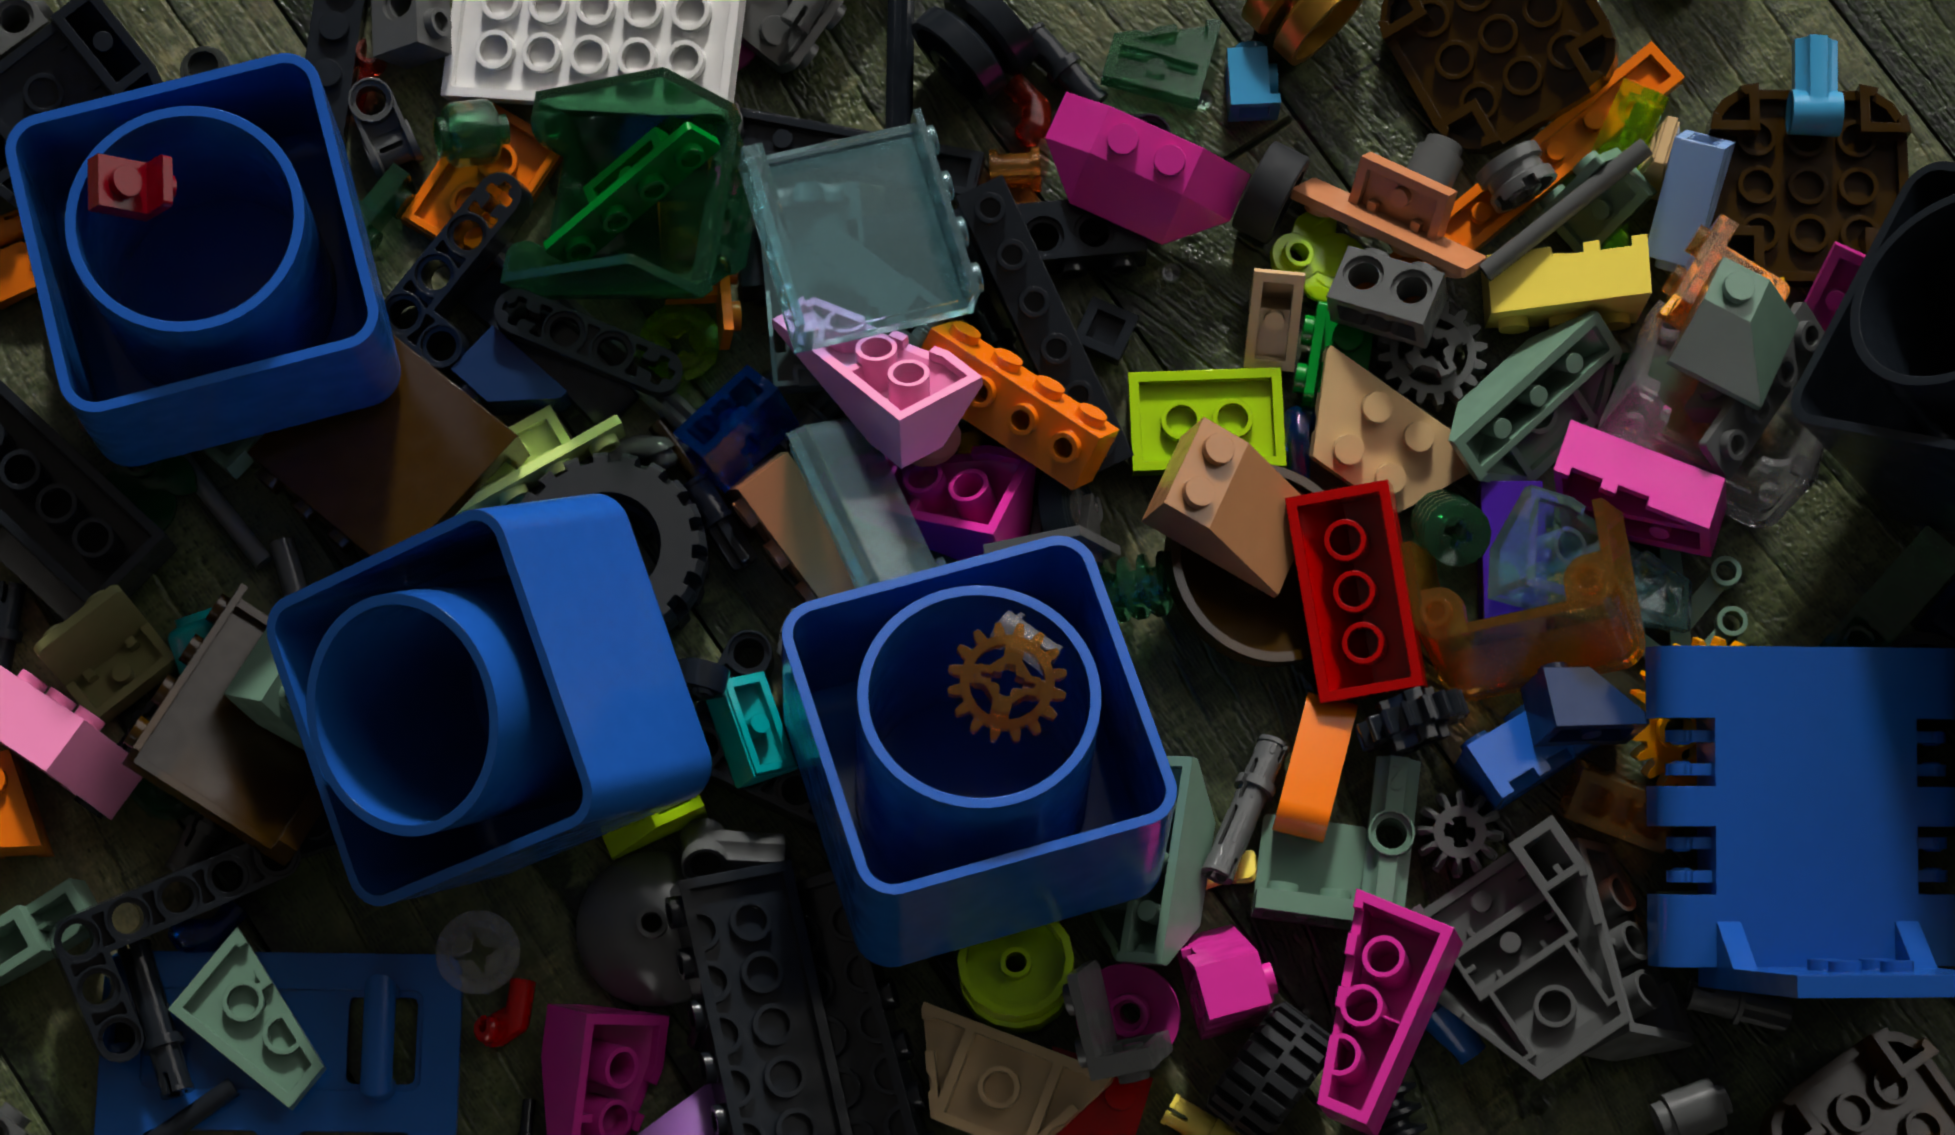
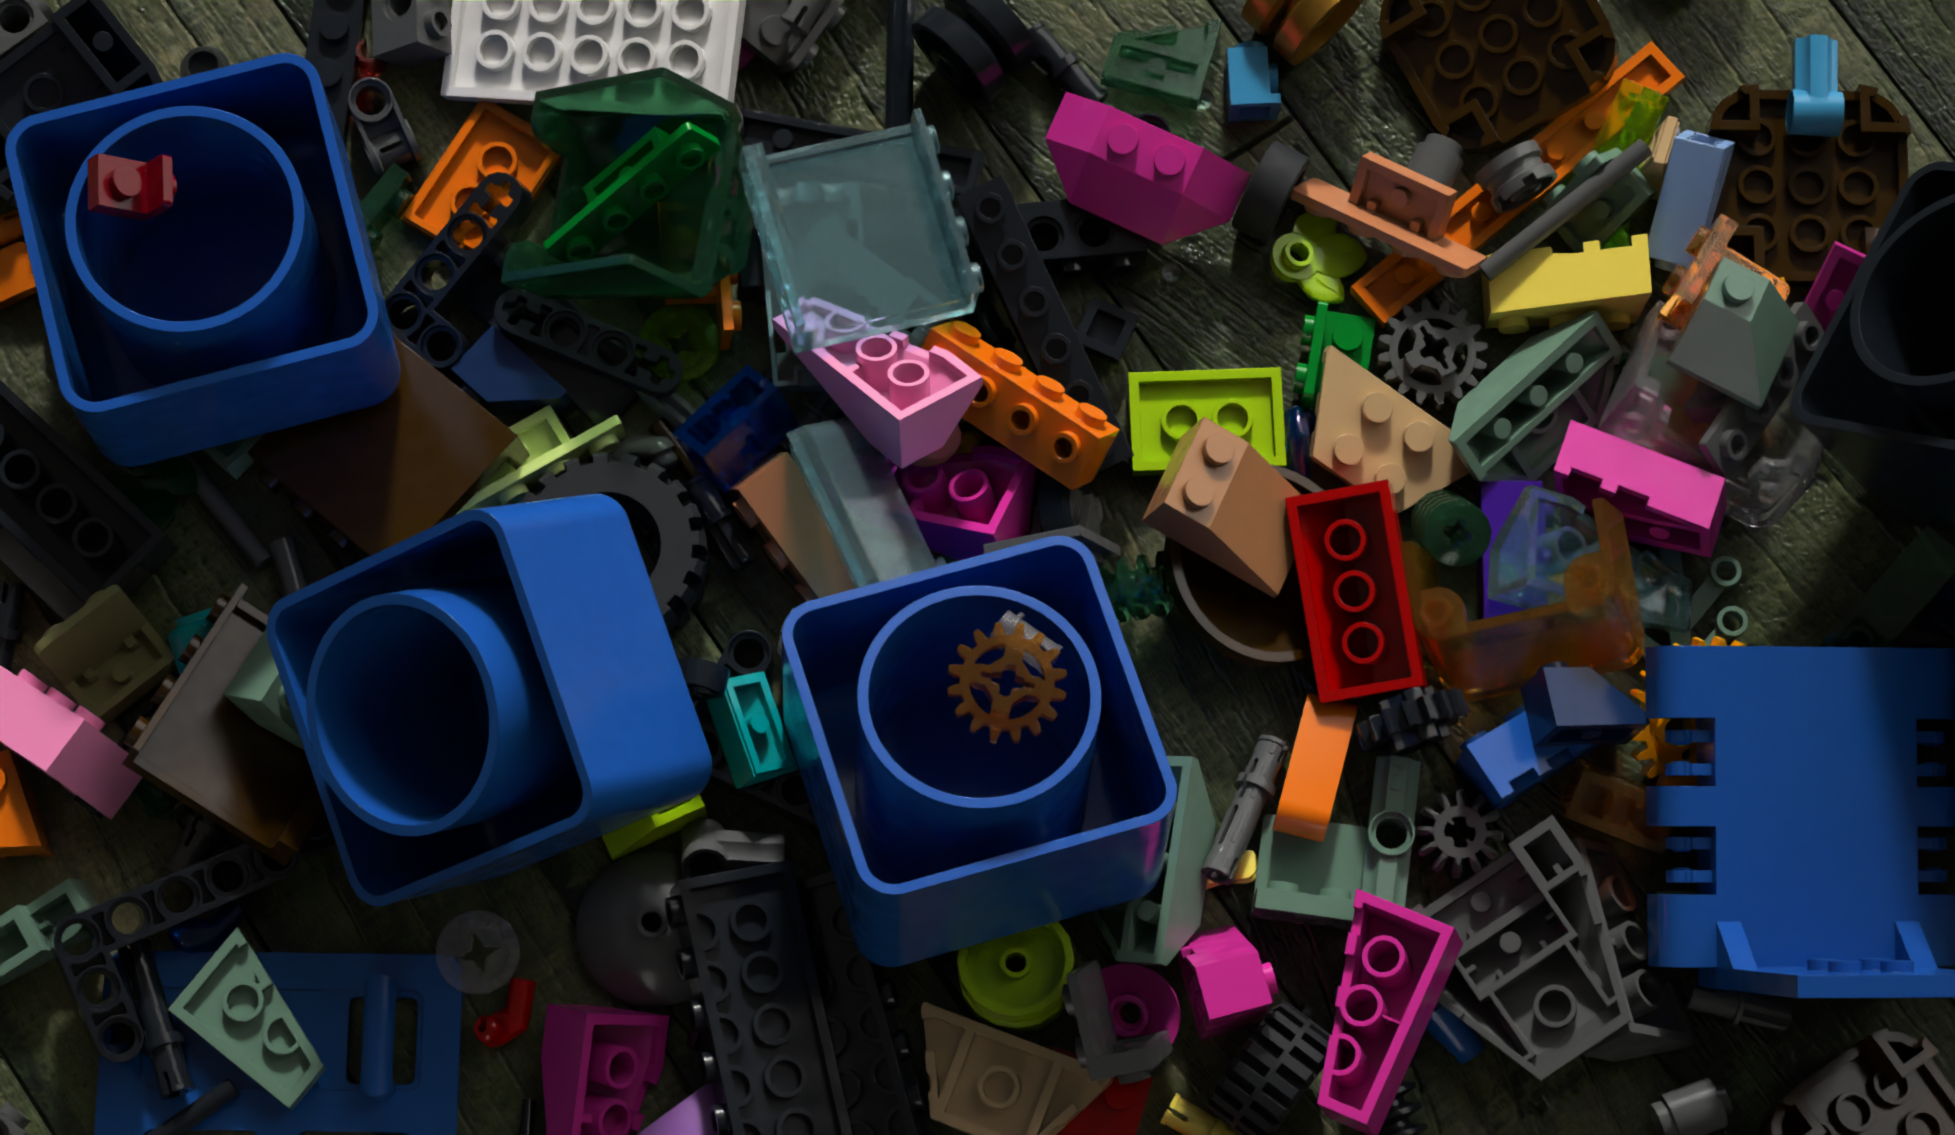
clear green head [433,99,510,168] -> none
clear orange bush [988,147,1041,192] -> none
clear red arm [1004,73,1052,147] -> none
tan slope [1243,268,1305,372] -> none
dark grey brick [1326,245,1448,349] -> none

